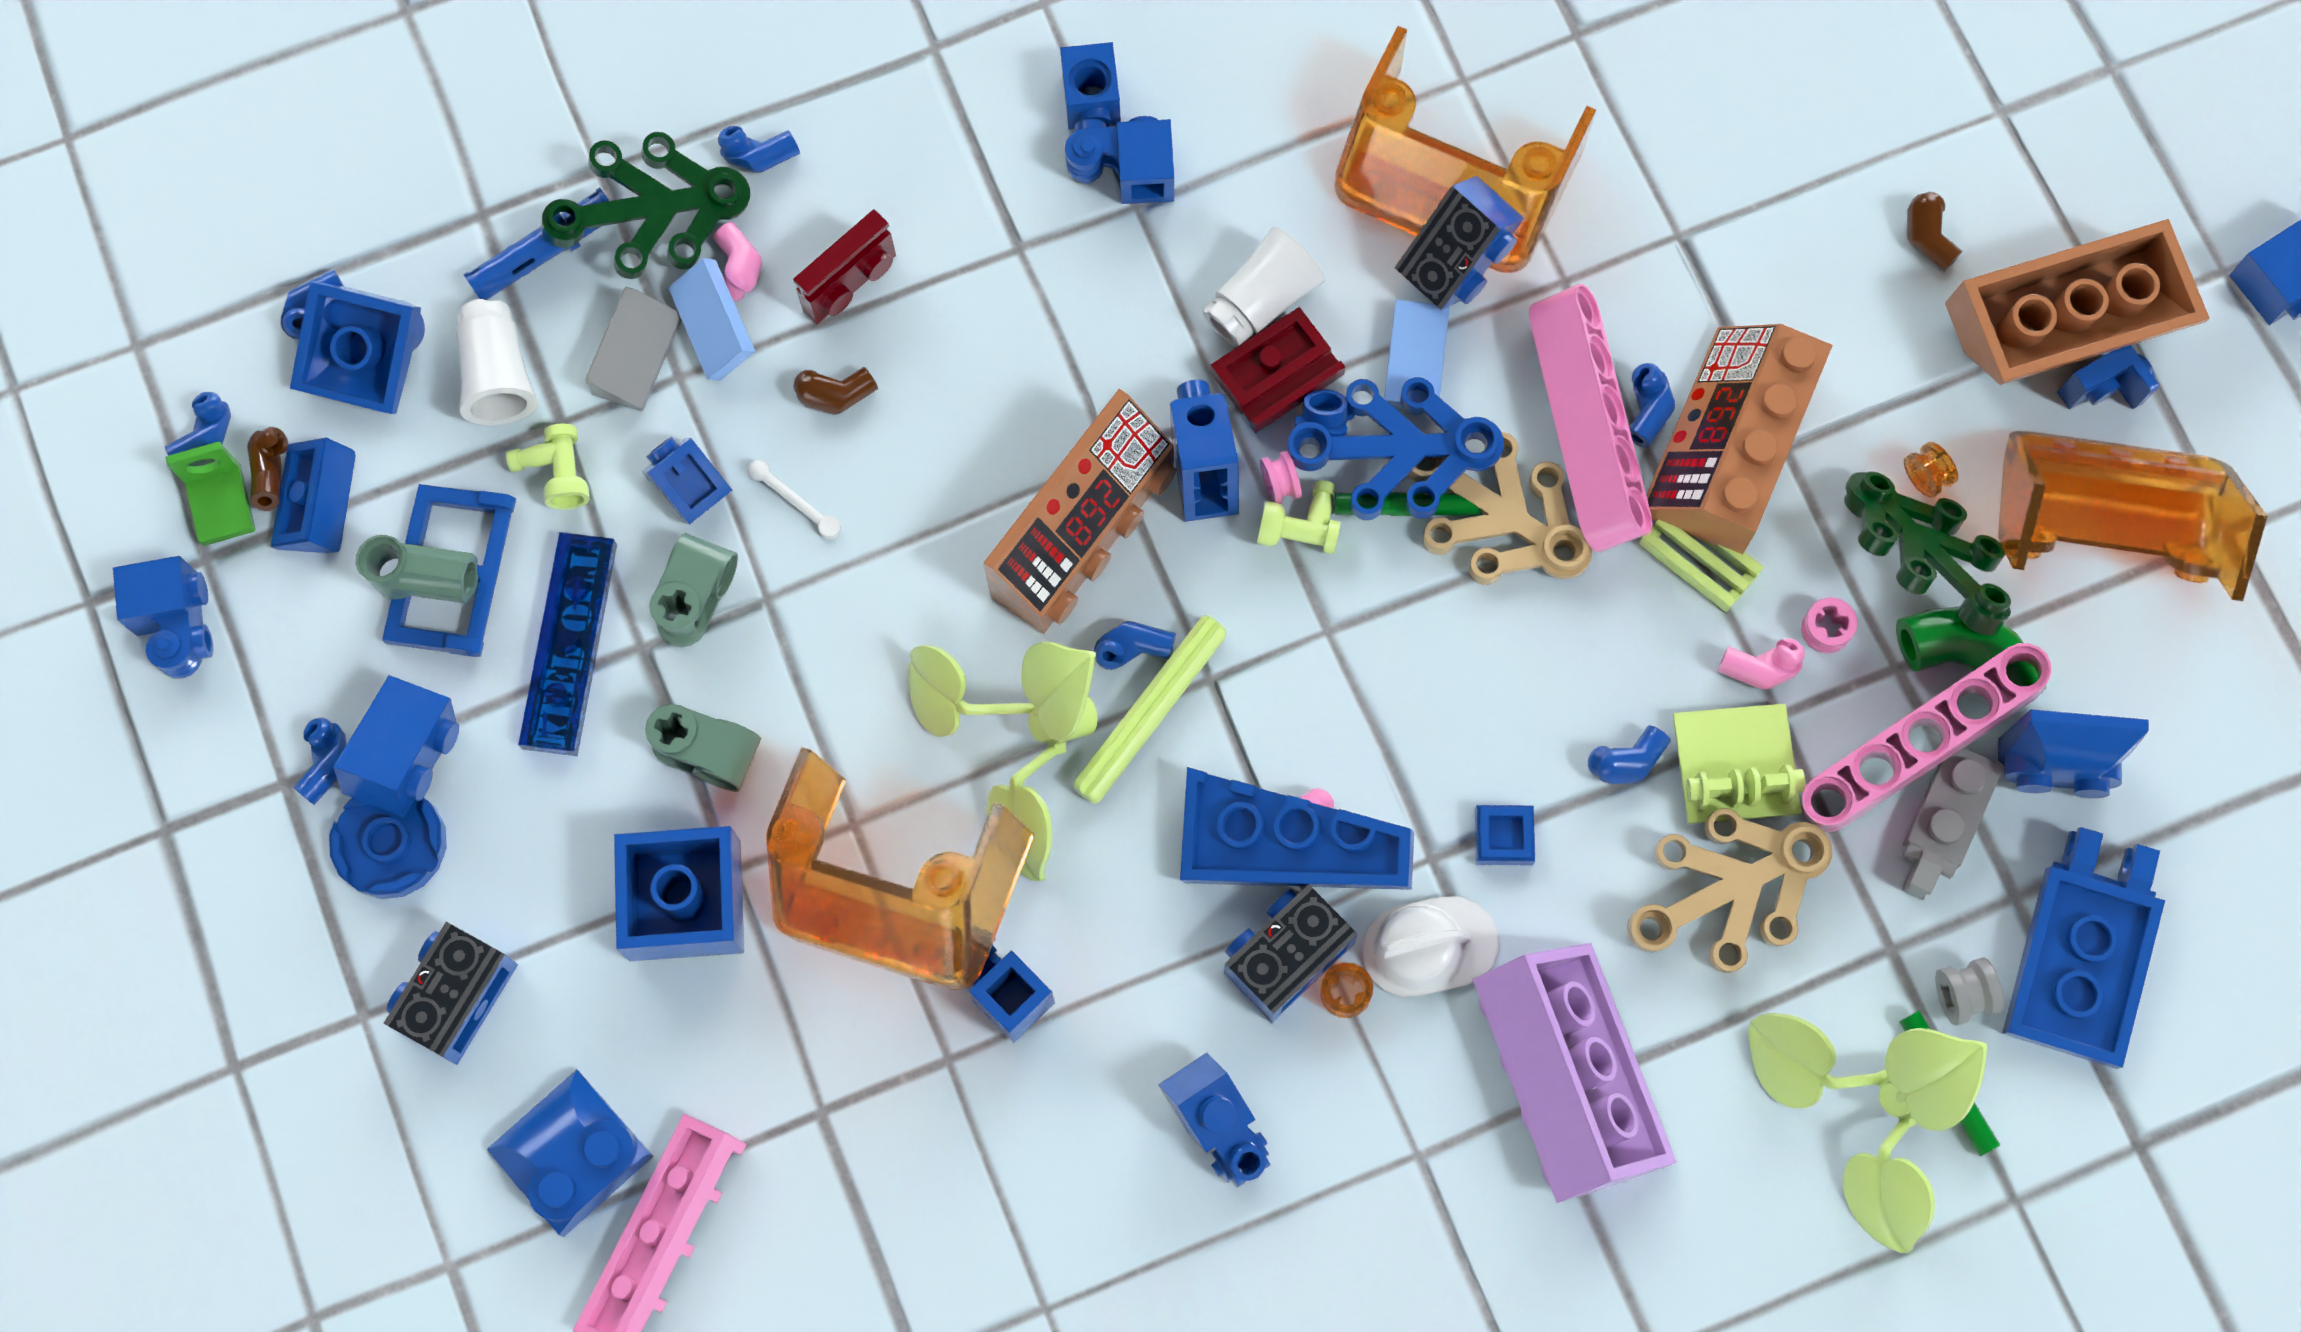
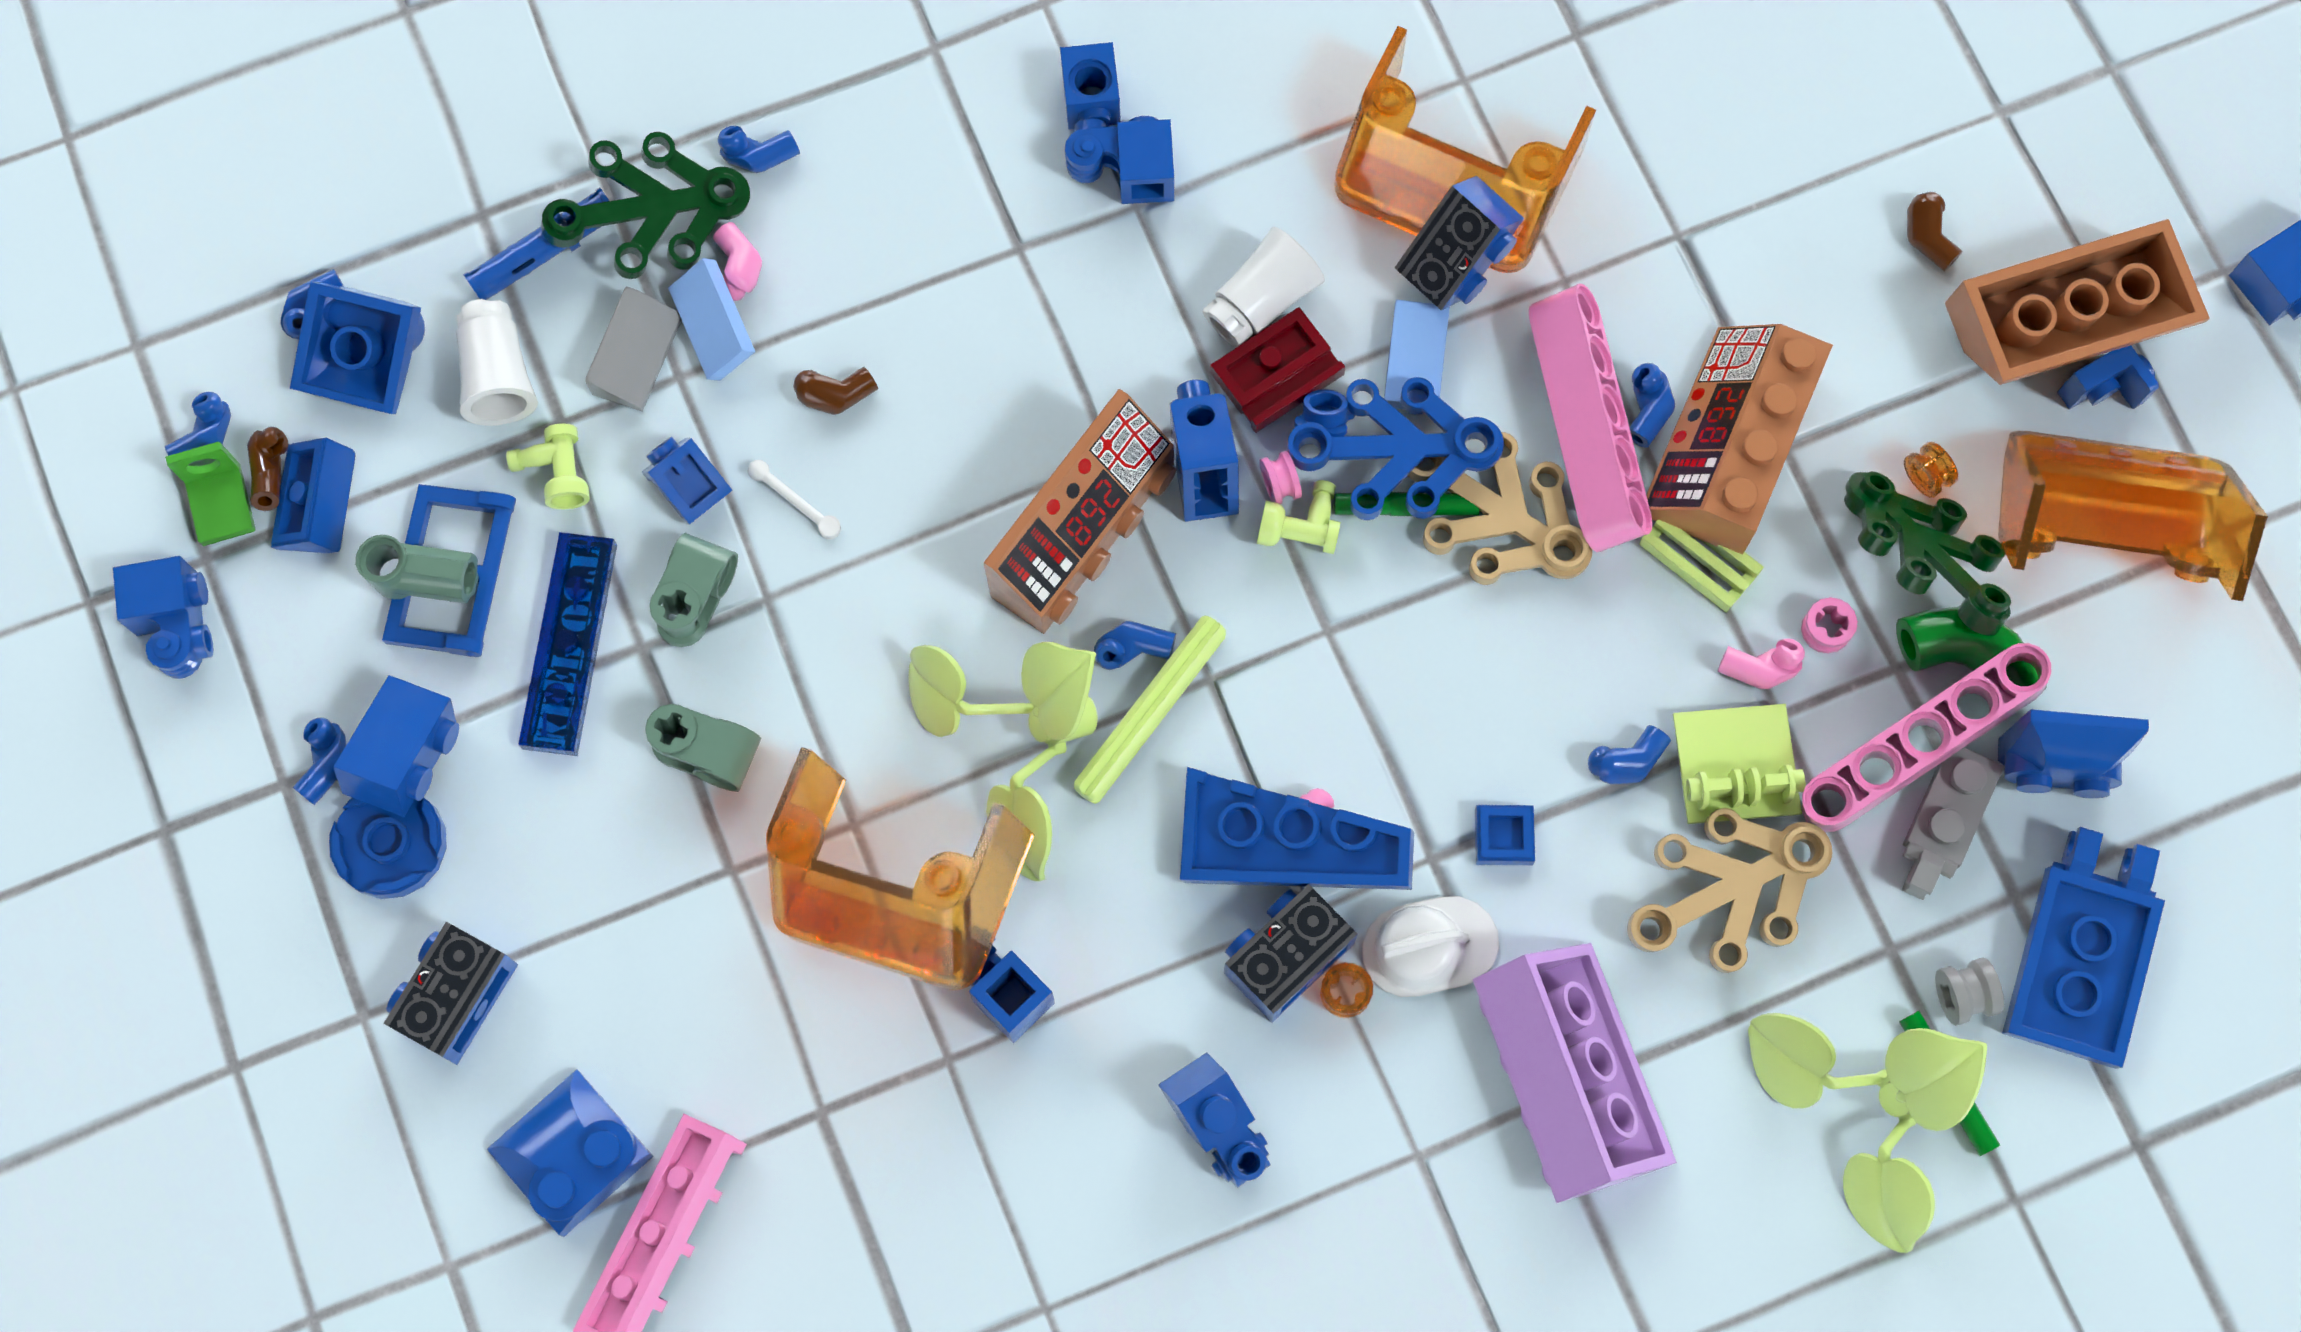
blue brick [614,826,744,962] -> none
dark red plate [793,209,896,325] -> none

